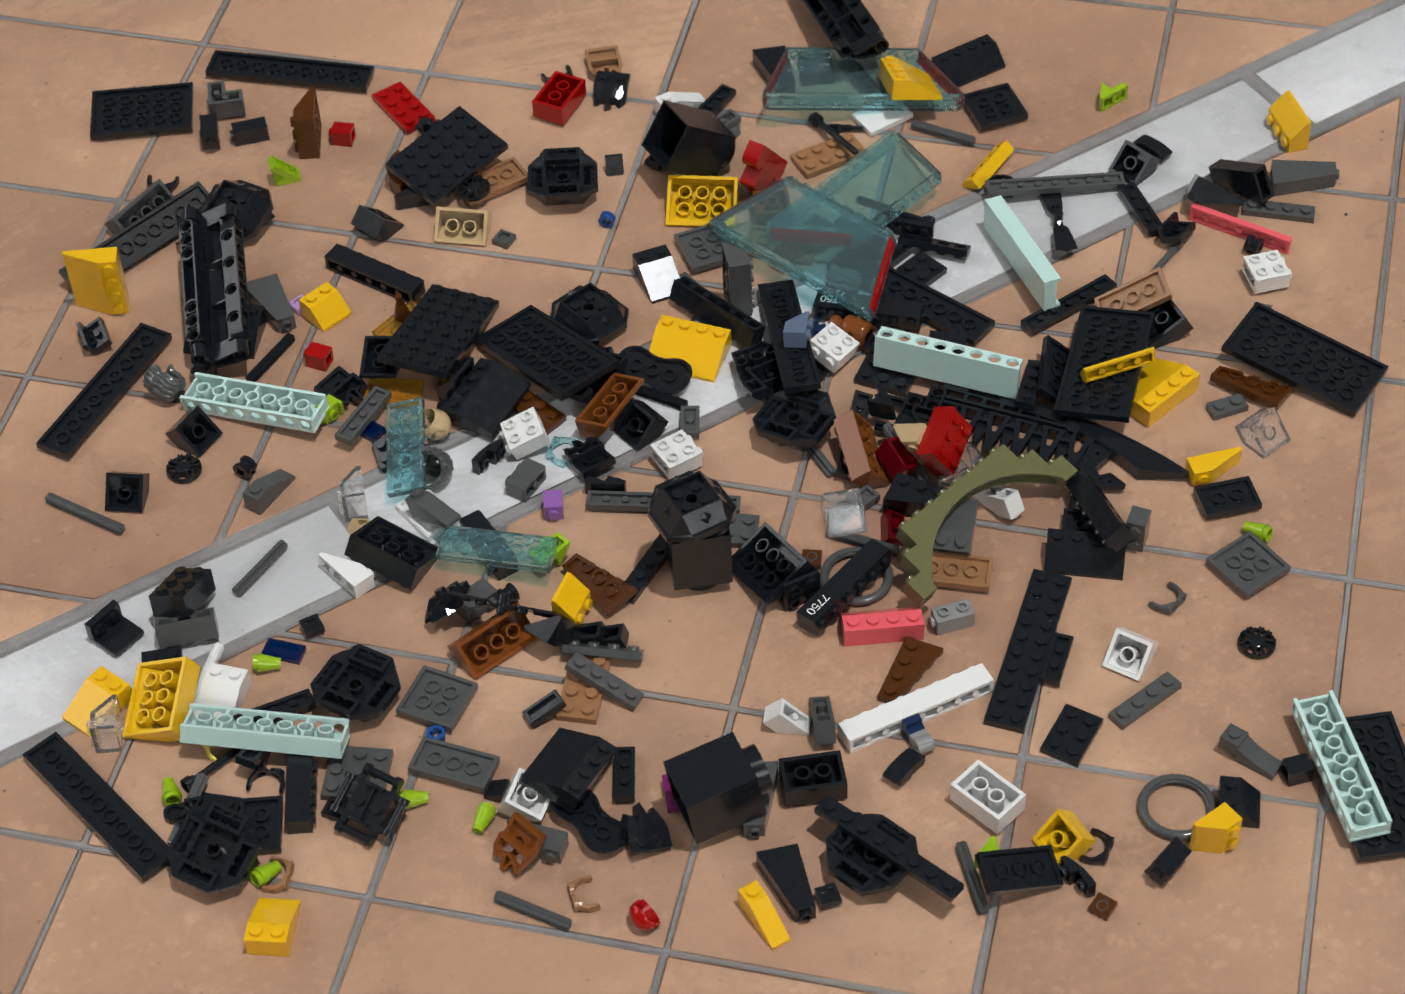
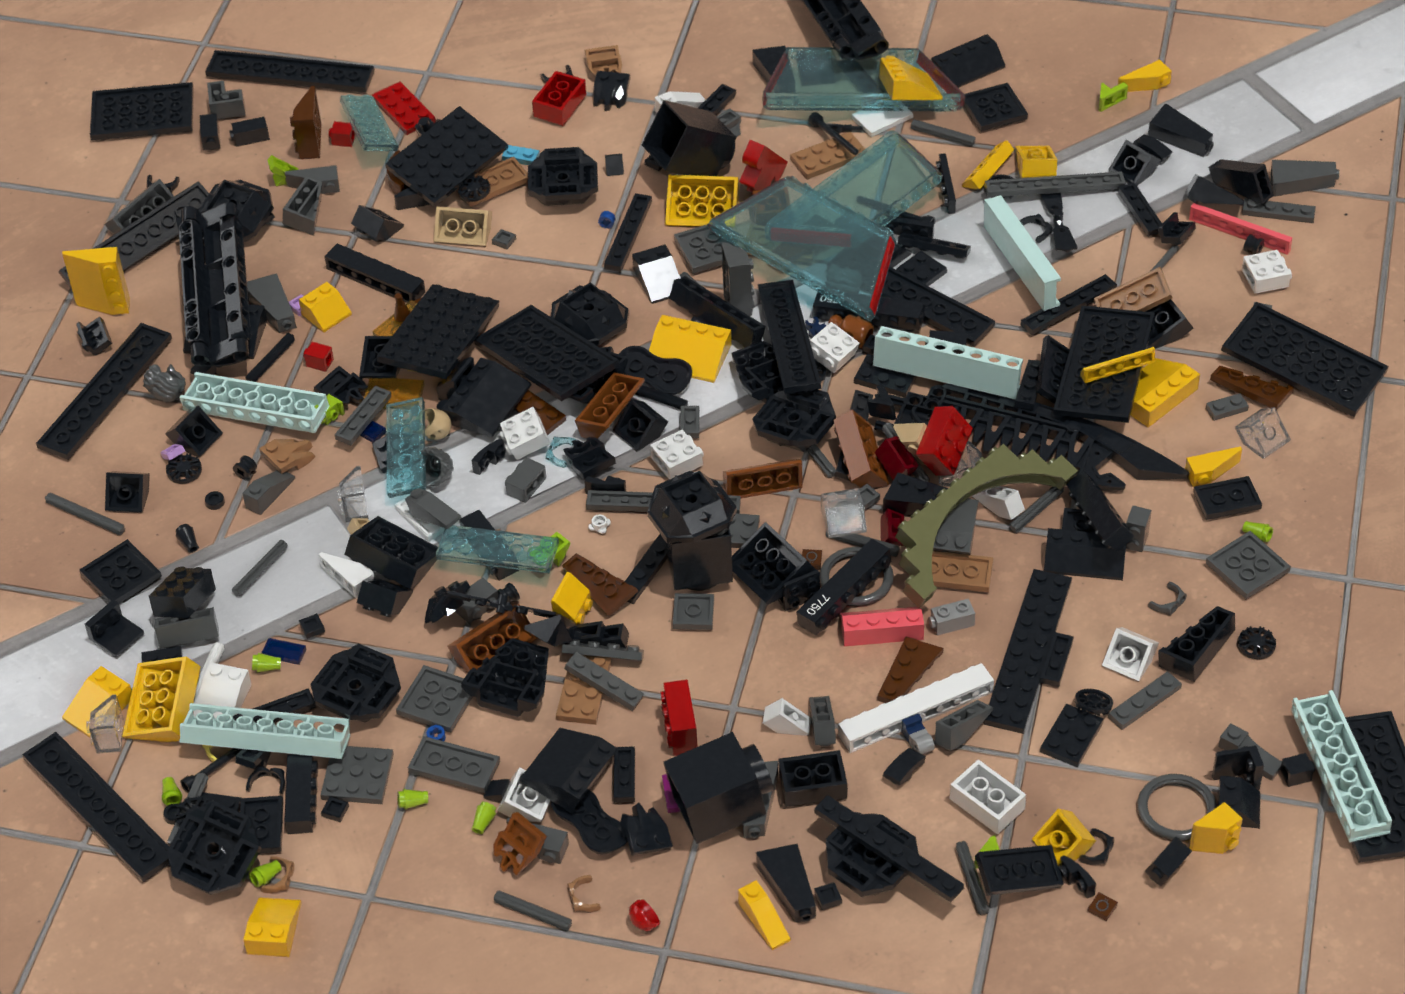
black brick [328,762,410,847] -> none
black tile [522,689,567,729] -> none
medium lavender brick [543,489,564,520] -> none
sand blue slope [783,311,813,348] -> none
yellow slope [1266,90,1311,153] -> none
none -> black plate [79,539,162,604]
none -> lavender tile [160,444,185,460]
none -> black cone [175,524,199,553]
none -> black tile [205,491,225,510]
none -> medium nougat plate [259,439,315,474]
none -> dark grey wedge [283,176,322,236]
none -> dark grey slope [285,165,340,194]
none -> clear light blue plate [340,94,398,151]
none -> black slope [357,579,413,617]
none -> black wedge [461,638,549,717]
none -> medium azure plate [502,145,540,165]
none -> white plate [588,514,611,534]
none -> black plate [604,193,652,272]
none -> red brick [660,679,698,756]
none -> dark grey plate [673,593,714,630]
none -> dark orange slope [723,459,803,498]
none -> dark grey slope [935,700,993,751]
none -> black plate [936,153,956,214]
none -> dark grey axle [1010,486,1064,533]
none -> yellow slope [1015,146,1057,178]
none -> black cap [1020,214,1053,243]
none -> black wheel [1074,689,1113,716]
none -> yellow slope [1118,60,1172,92]
none -> black slope [1148,104,1214,157]
none -> black wedge [1158,606,1235,682]
none -> black bracket [1212,745,1264,790]

